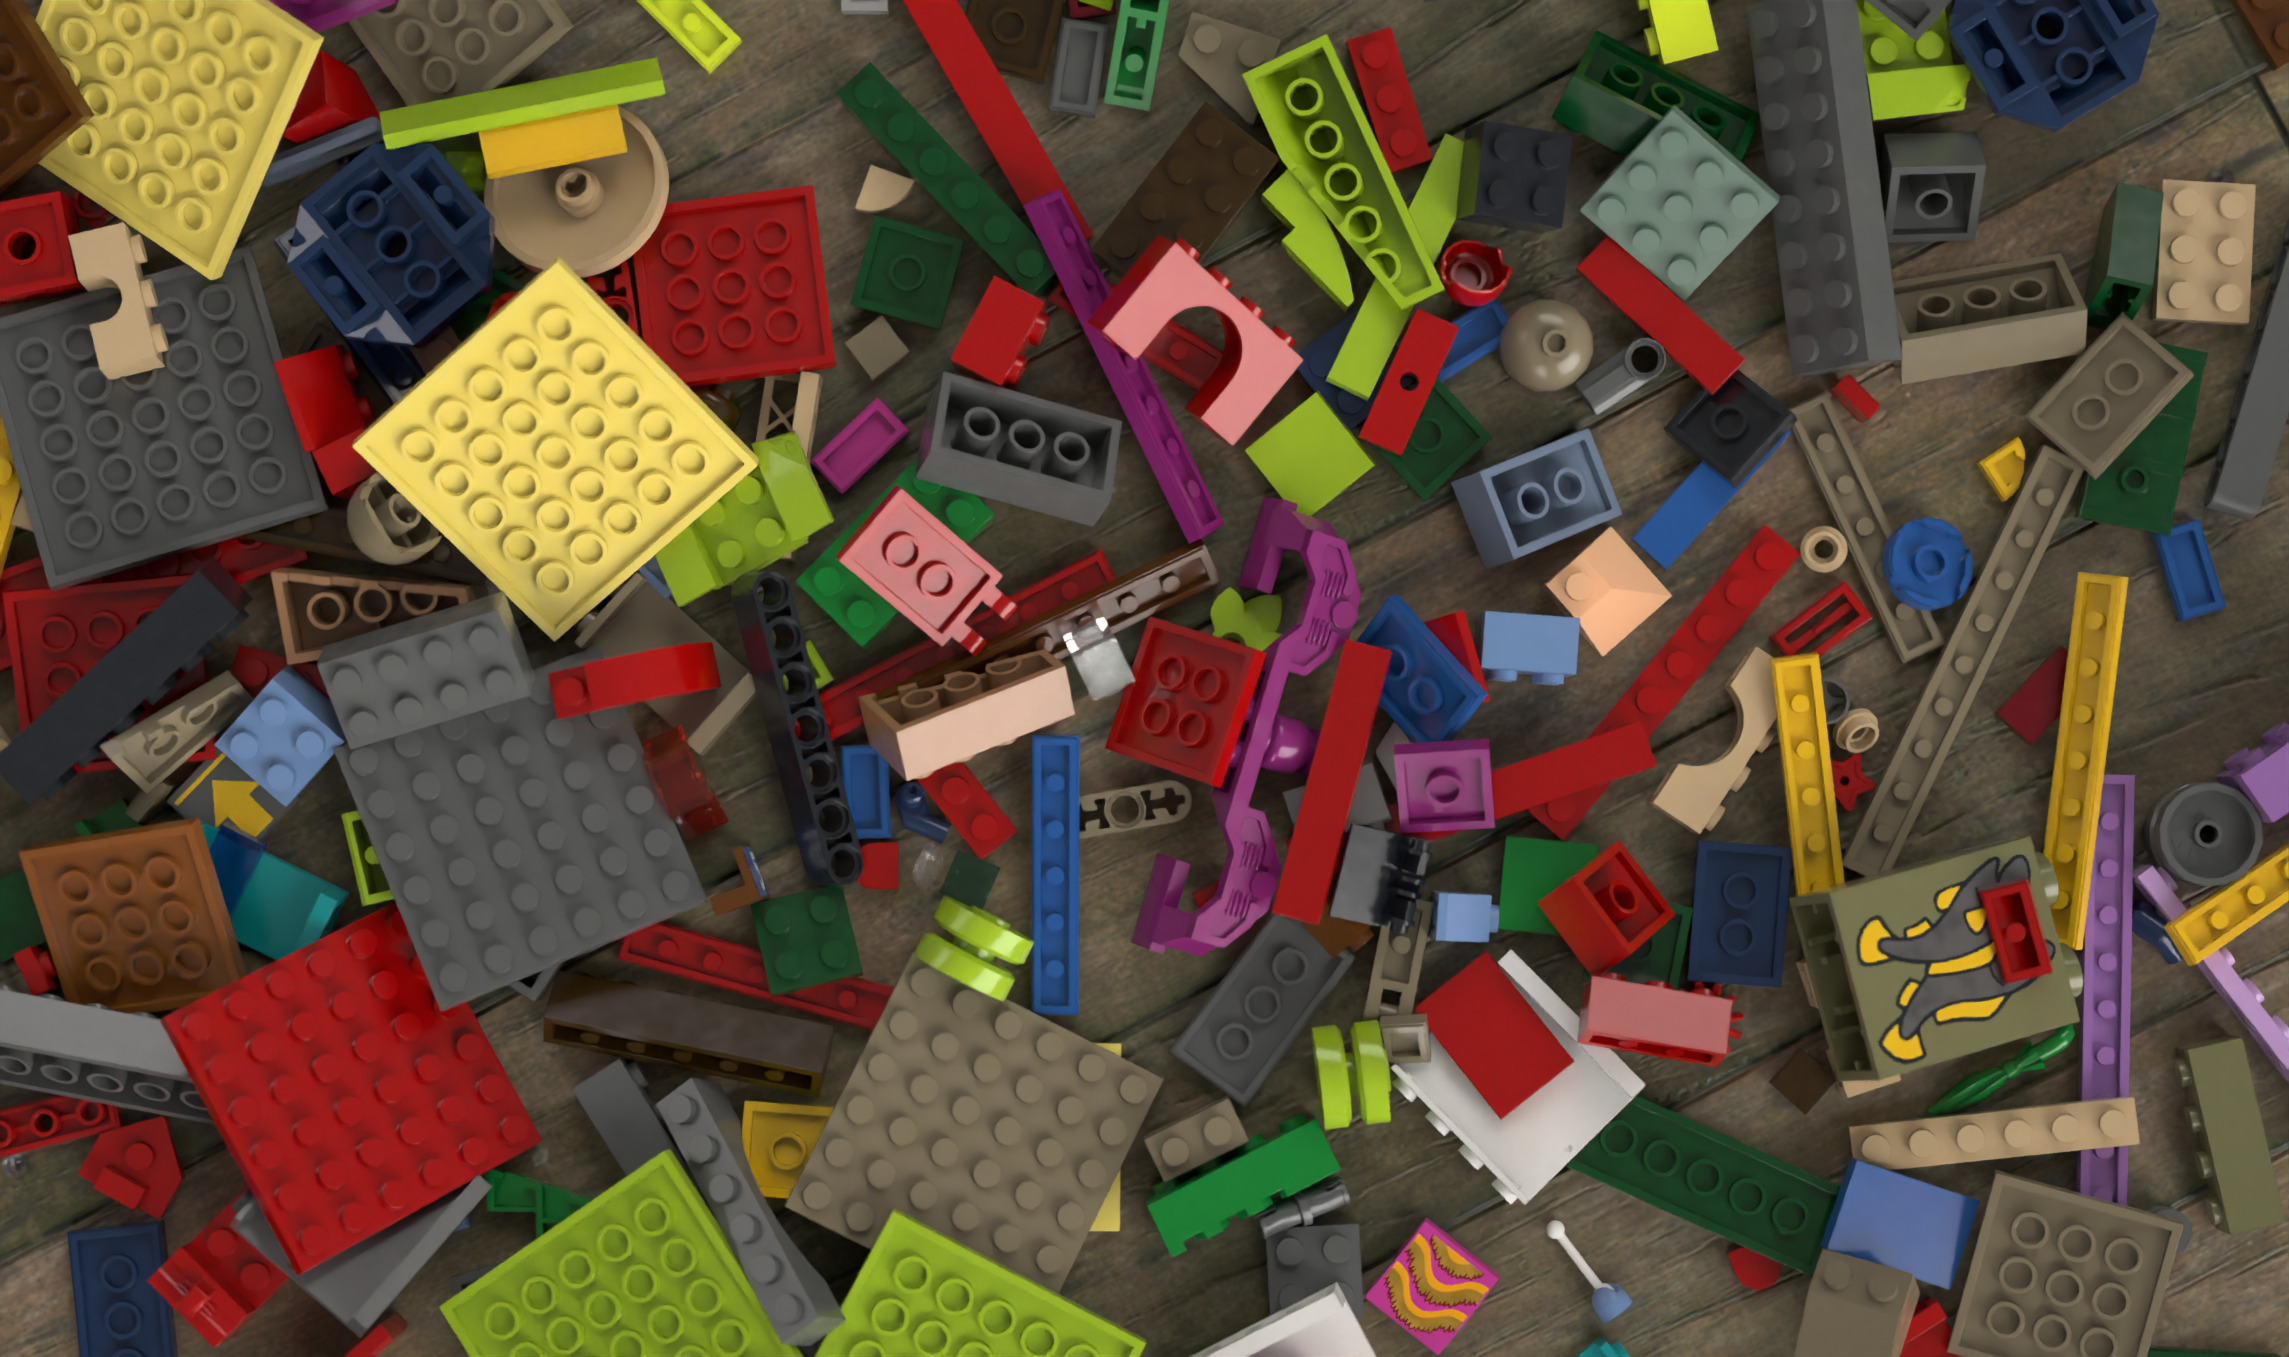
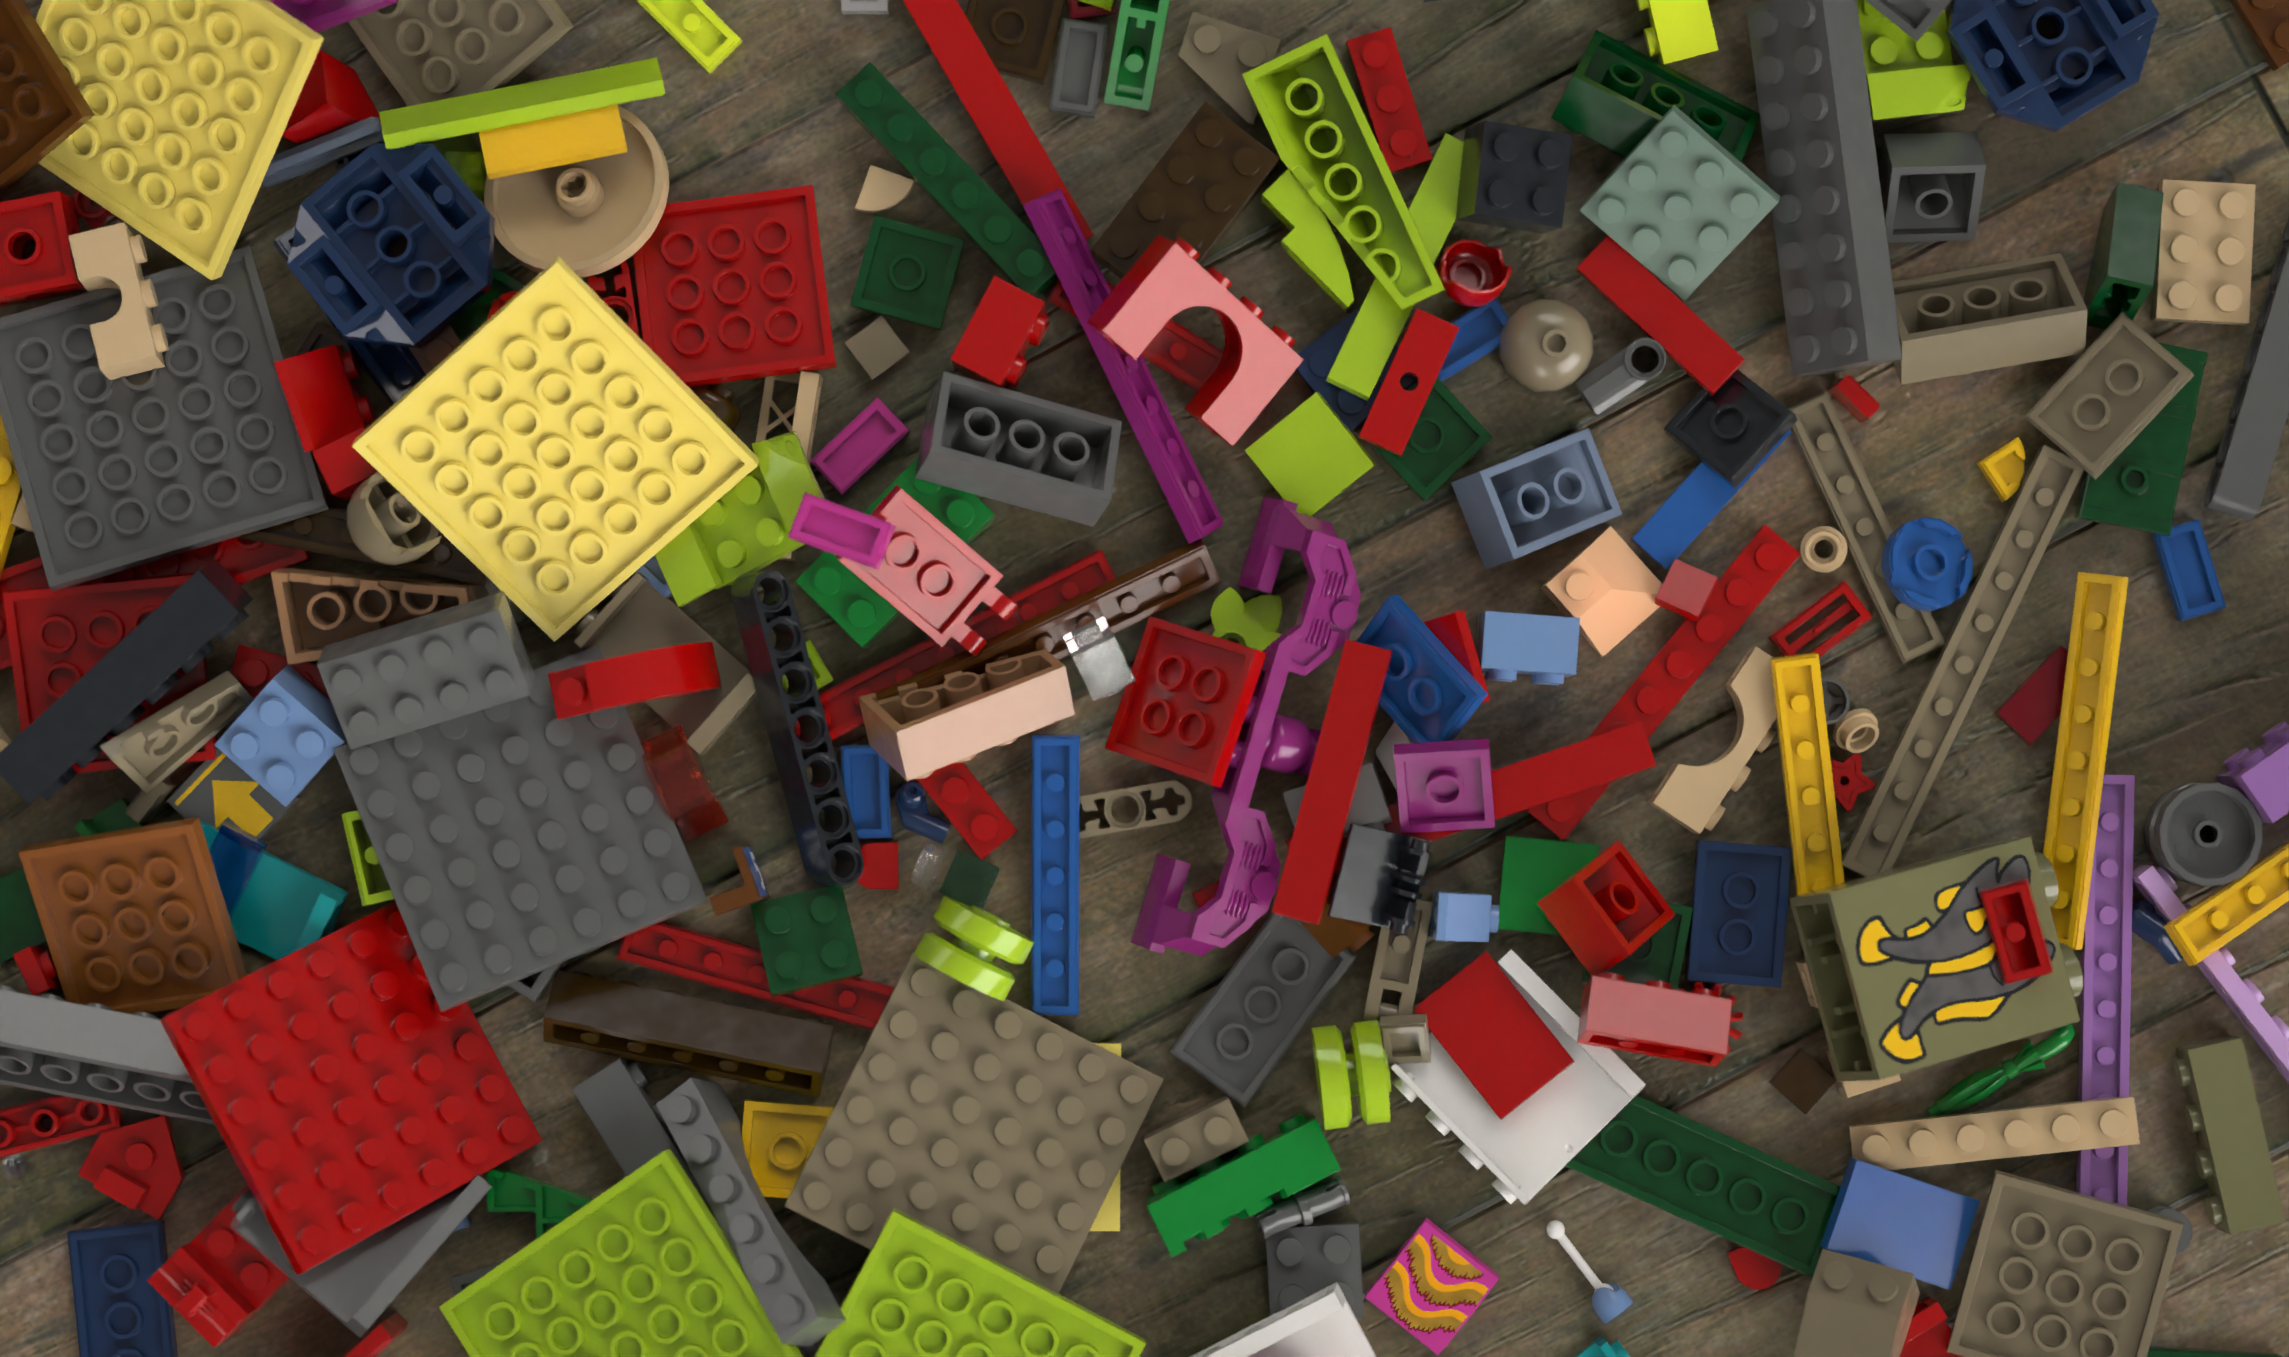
none -> dark pink tile [788,492,895,570]
none -> red tile [1655,559,1718,622]

